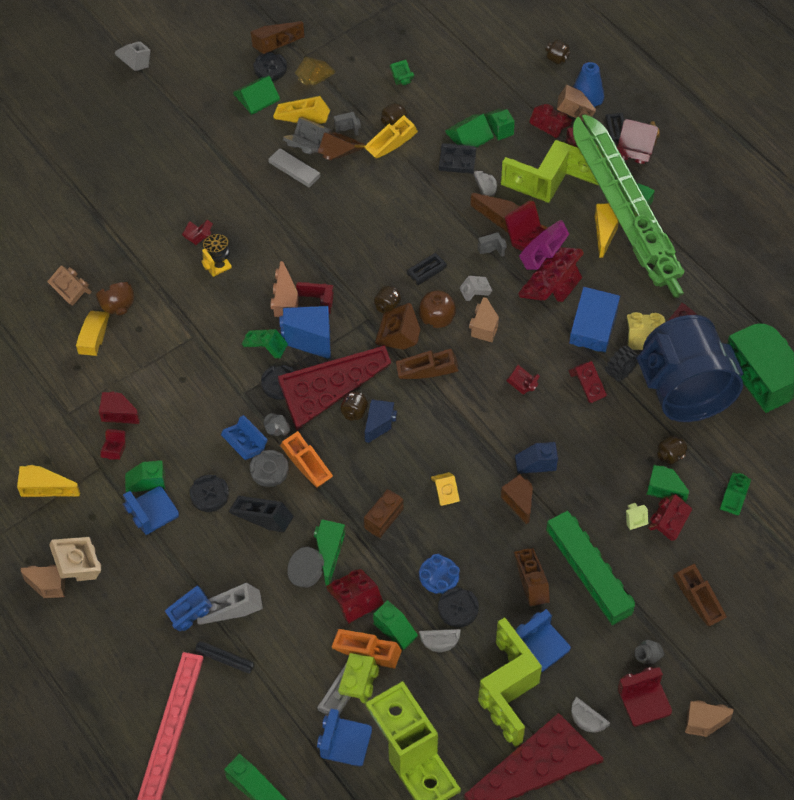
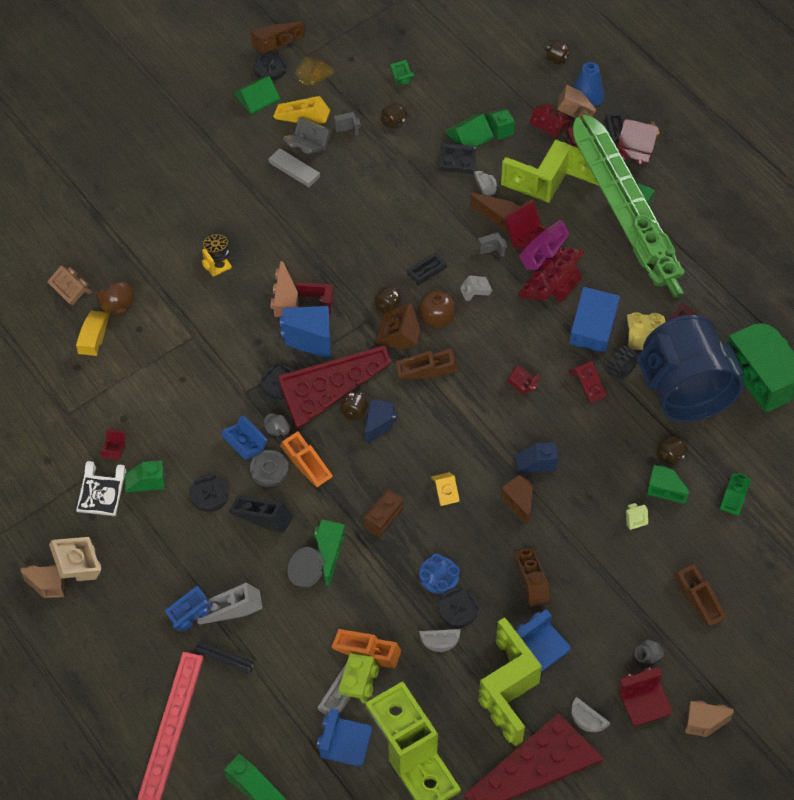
yellow slope [17,465,80,497] -> none
dark red slope [99,391,140,424] -> none
light grey slope [115,42,150,71] -> none
blue bracket [123,486,179,535] -> none
dark red bracket [182,220,213,245] -> none
green bracket [242,329,288,358] -> none
reddish brown slope [318,132,366,160] -> none
dark red bracket [326,569,384,624] -> none
yellow slope [364,115,418,159] -> none
green slope [373,600,418,650] -> none
medium nougat slope [469,297,499,342] -> none
green brick [546,511,635,625] -> none
yellow slope [595,204,619,258] -> none
dark red bracket [648,494,692,541] -> none
none -> flag [76,461,127,516]

